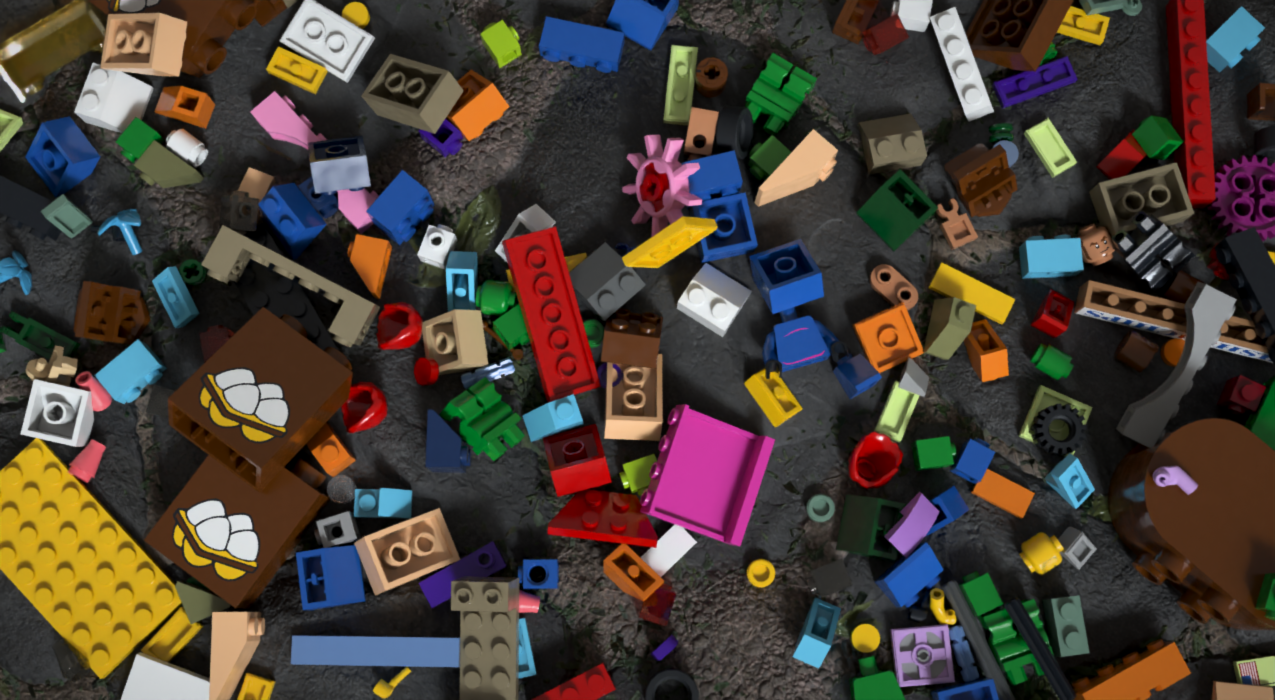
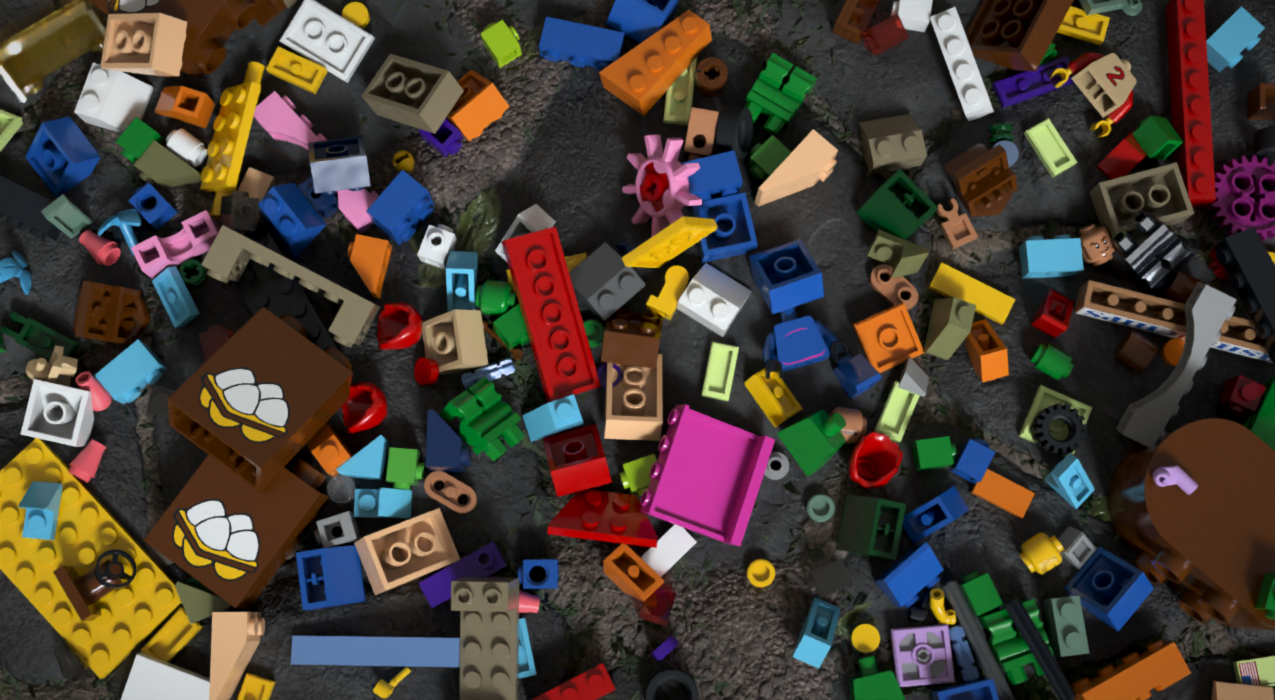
medium lavender slope [884,492,940,558] -> none
none -> medium azure slope [19,481,63,540]
none -> reddish brown piece [53,550,137,621]
none -> coral cone [79,230,121,266]
none -> blue brick [128,182,178,230]
none -> bright pink arch [131,210,220,279]
none -> yellow plate [200,62,265,220]
none -> medium azure slope [336,434,389,481]
none -> bright green brick [386,447,424,490]
none -> yellow hinge [392,150,415,173]
none -> nougat plate [424,471,477,514]
none -> orange wedge [599,10,712,117]
none -> yellow leg [646,265,689,321]
none -> yellowish green tile [701,342,739,402]
none -> light grey plate [764,452,789,480]
none -> green torso [777,409,846,477]
none -> nougat head [828,407,867,445]
none -> olive slope [867,230,929,278]
none -> tan torso [1049,52,1137,138]
none -> blue slope [1064,546,1154,632]

